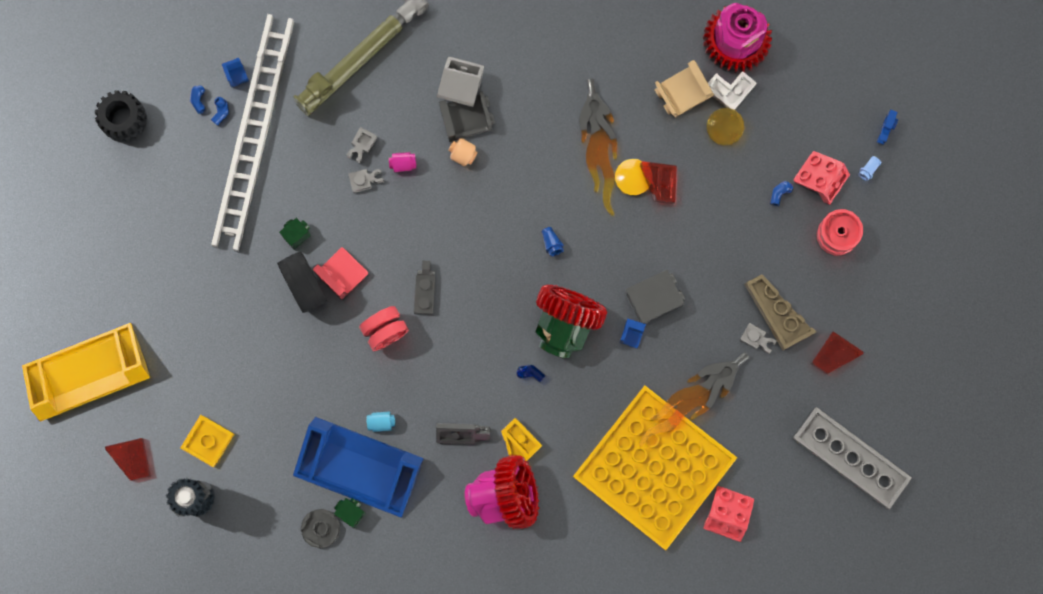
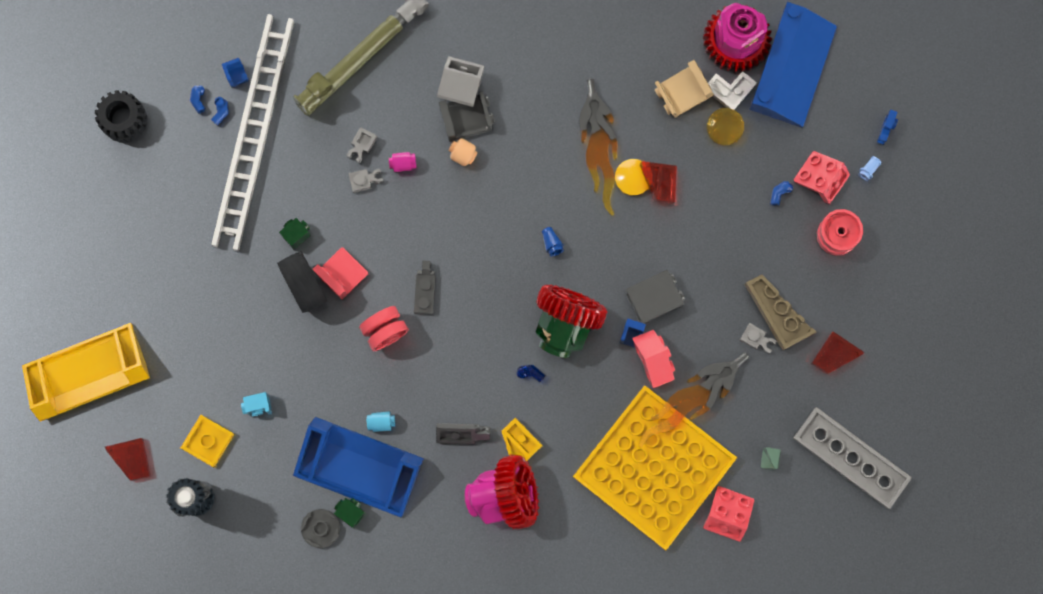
none -> medium azure brick [241,392,272,417]
none -> coral brick [632,330,675,388]
none -> blue slope [749,2,837,128]
none -> sand green slope [761,447,781,470]

